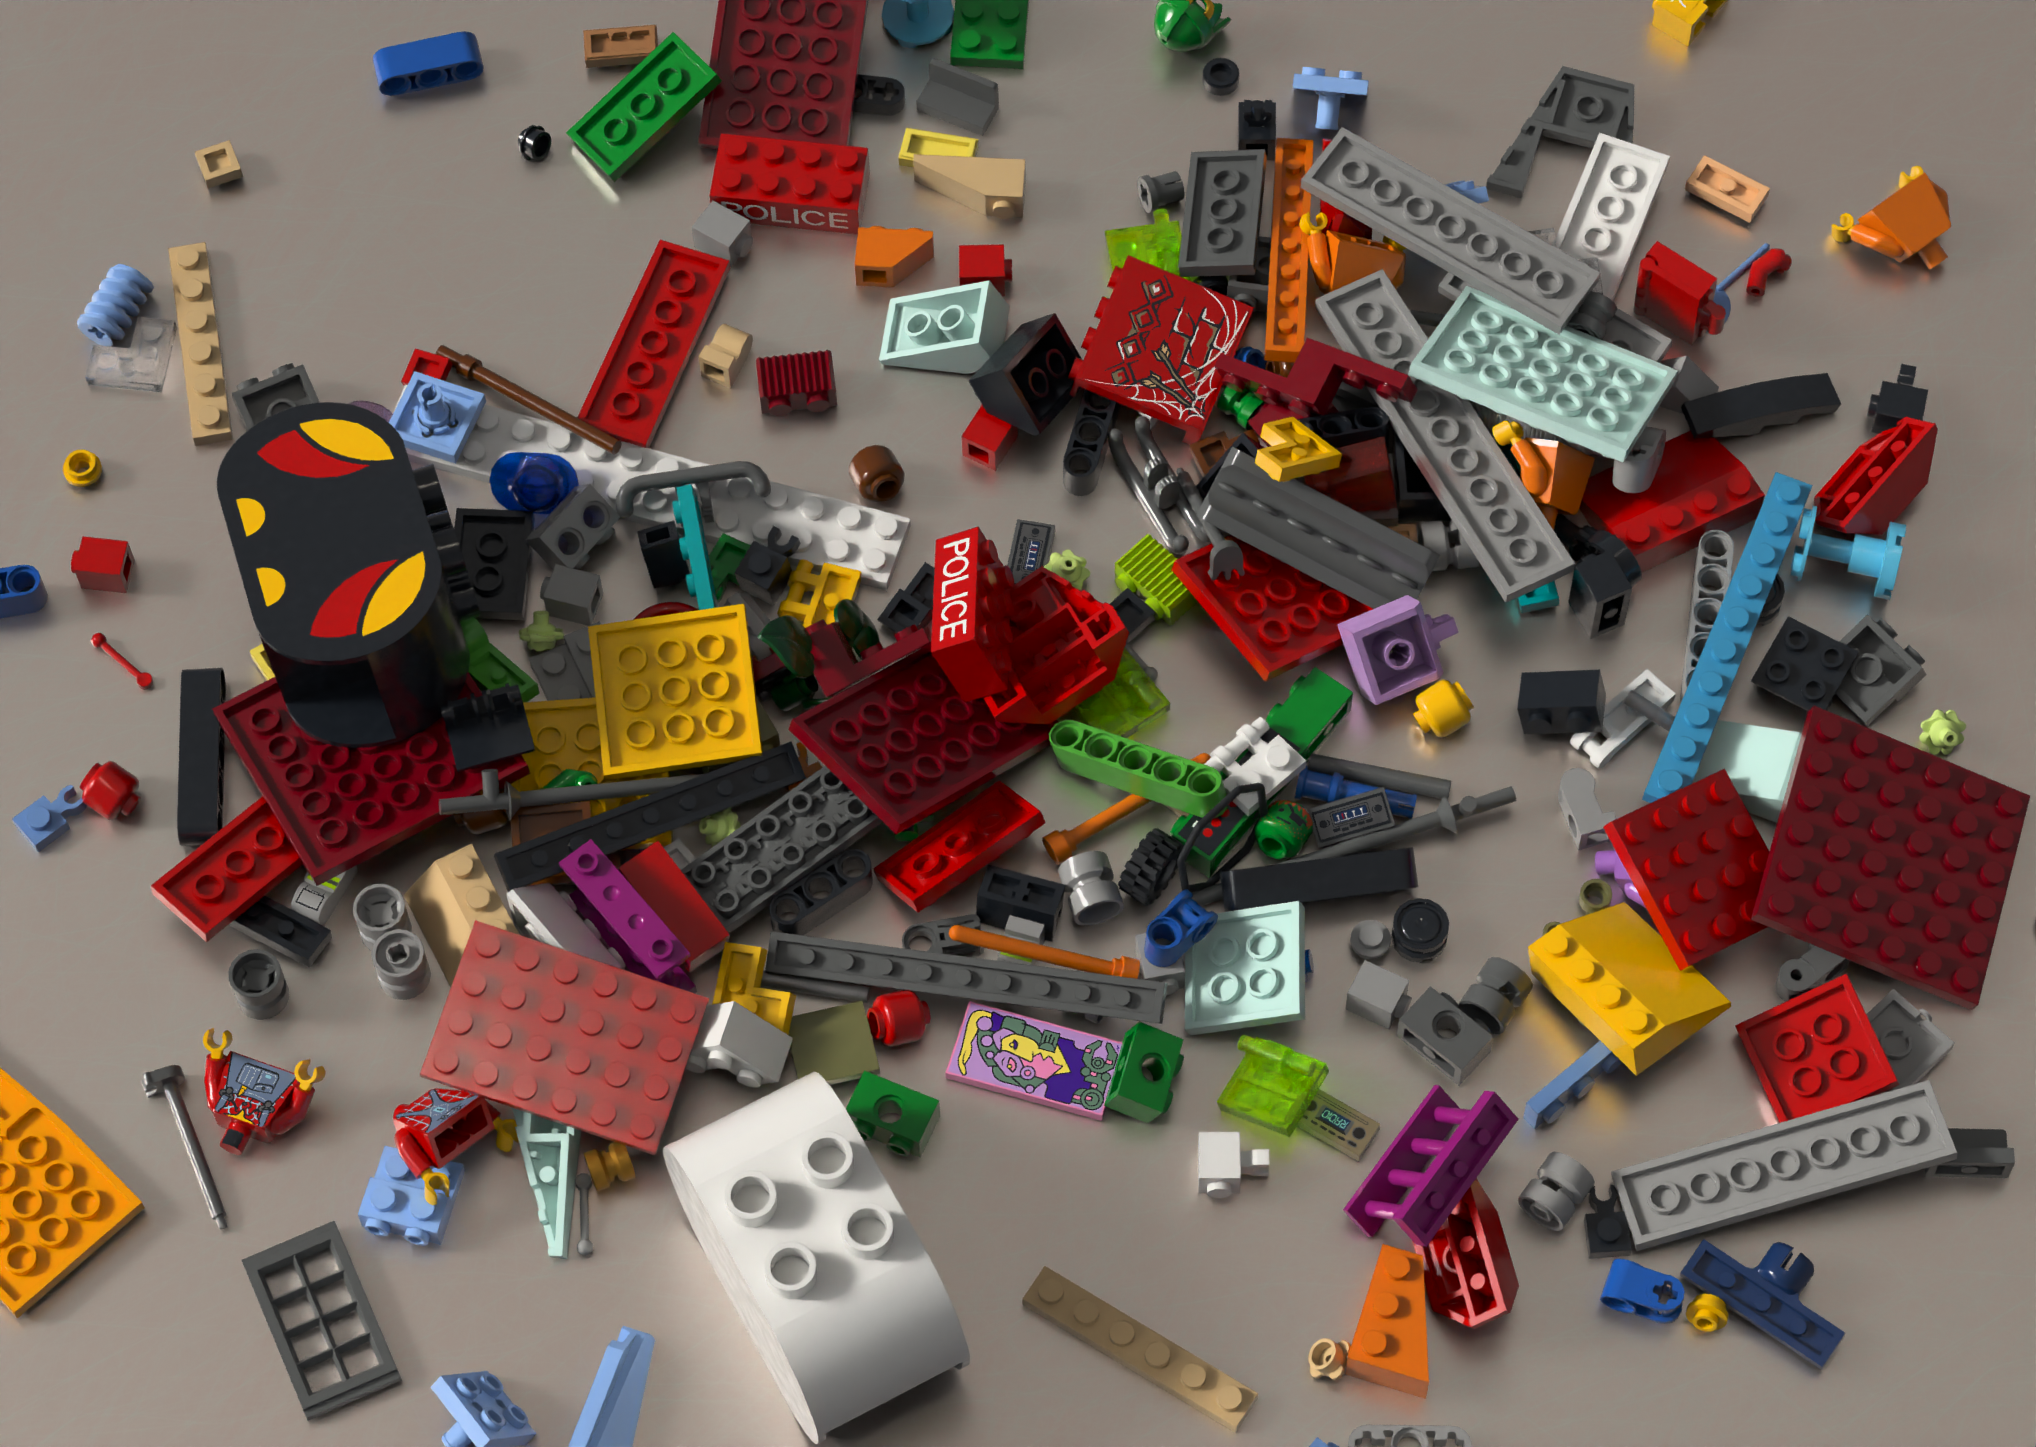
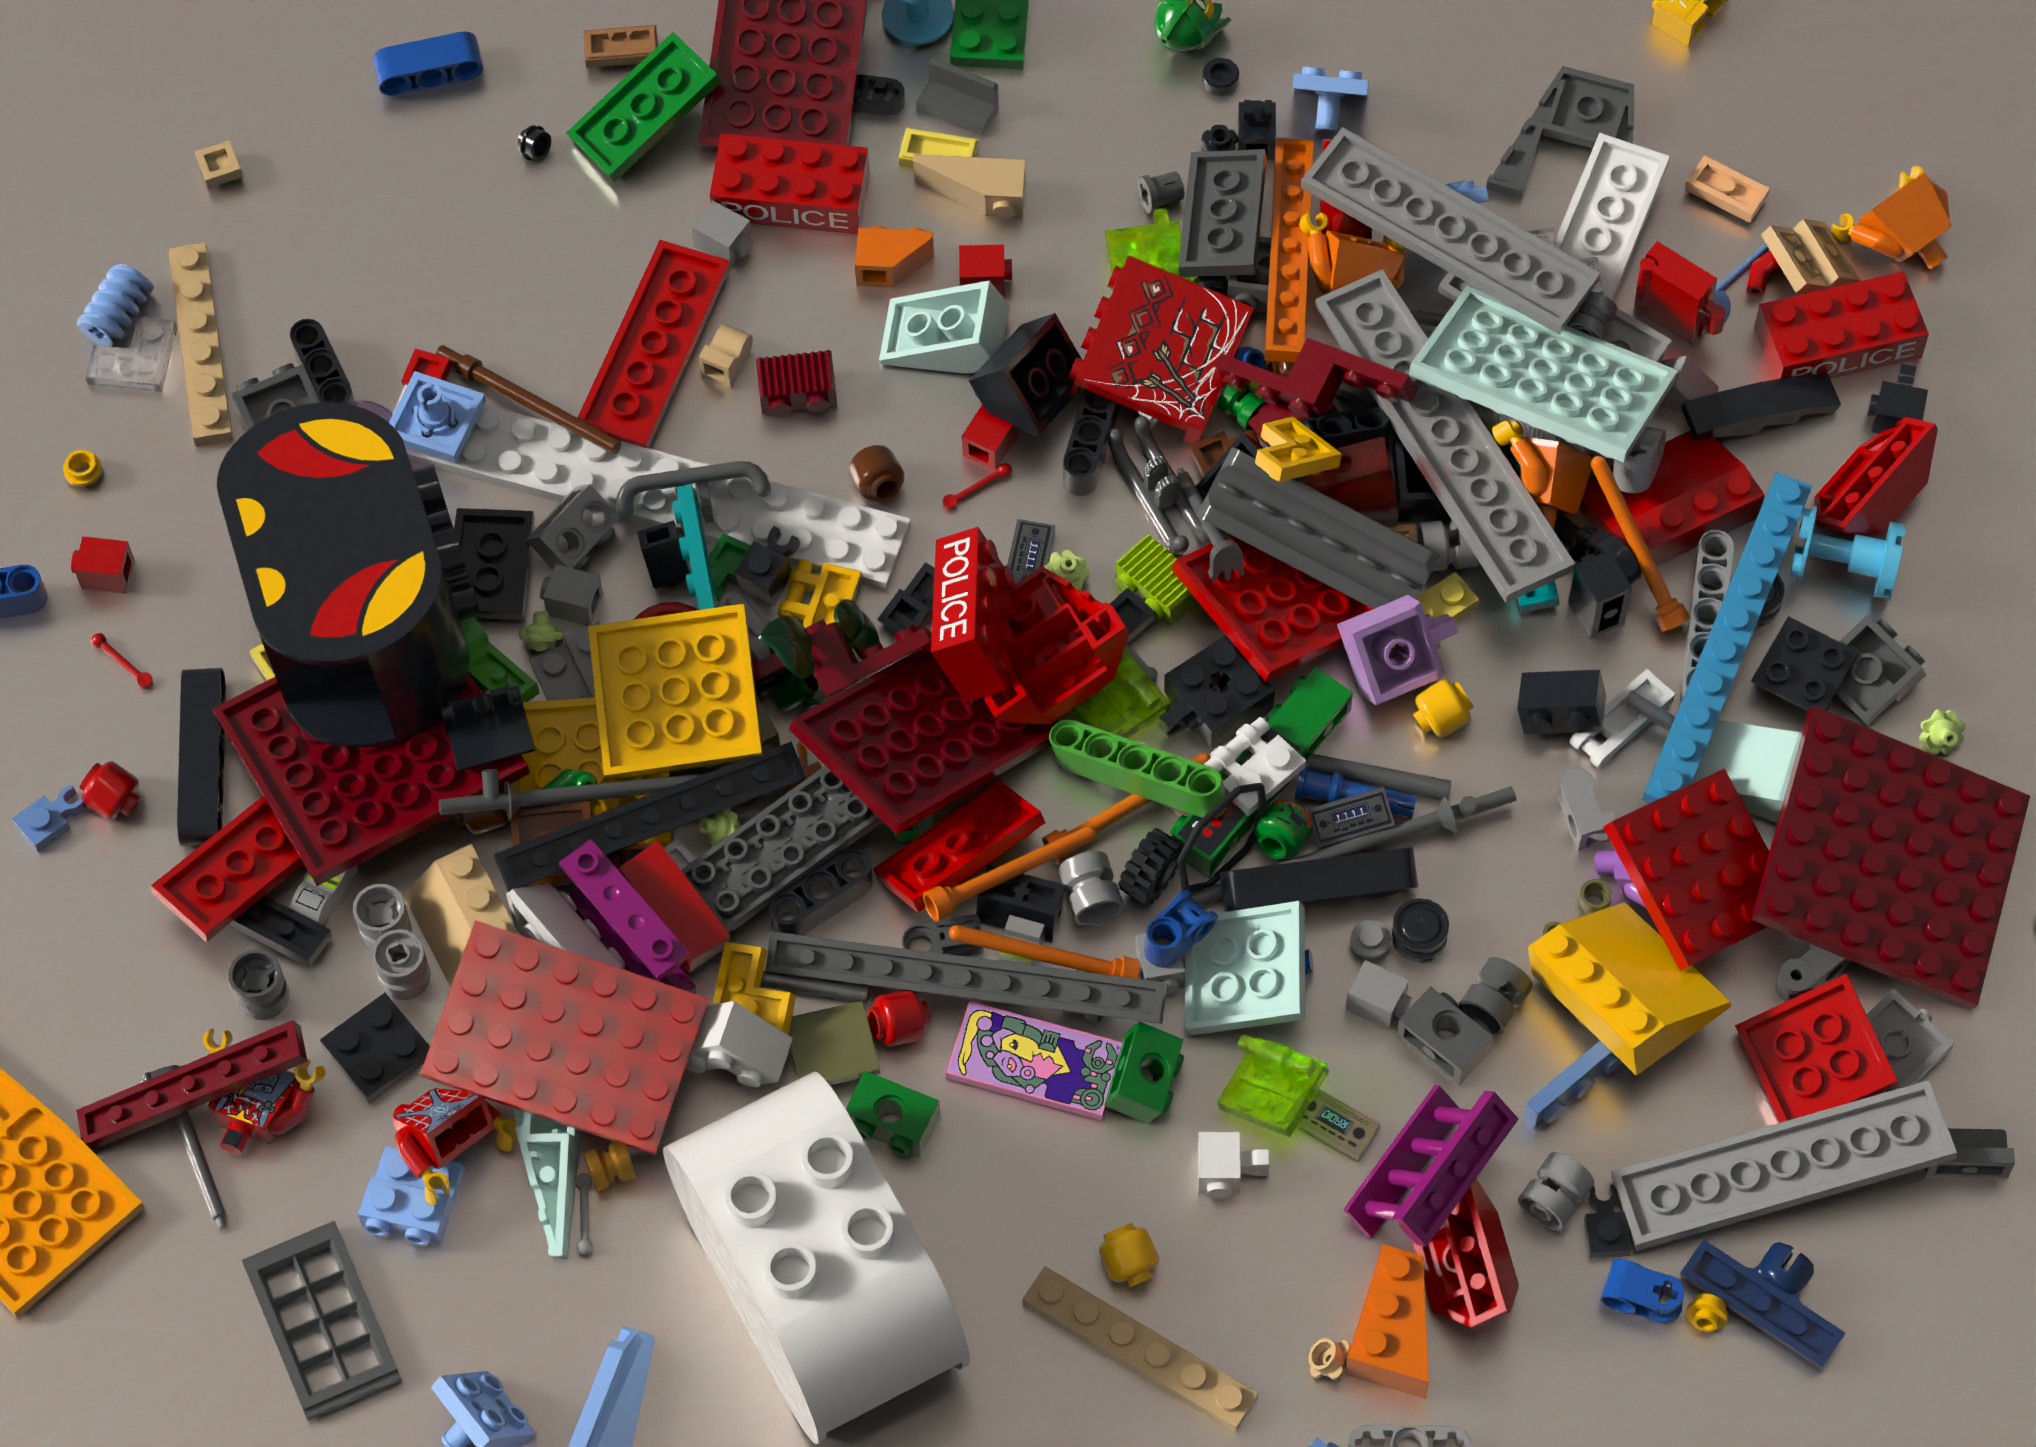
clear blue piece [489,452,579,514] -> none
none -> dark red plate [76,1020,308,1150]
none -> black beam [290,319,356,406]
none -> black plate [320,992,430,1104]
none -> orange piece [923,826,1097,922]
none -> red hinge [943,463,1012,511]
none -> yellow head [1099,1222,1160,1288]
none -> black hinge [1159,635,1275,748]
none -> black plate [1201,125,1238,152]
none -> light yellow plate [1417,571,1479,621]
none -> orange piece [1591,456,1690,631]
none -> red brick [1754,271,1929,380]
none -> tan slope [1761,219,1860,294]

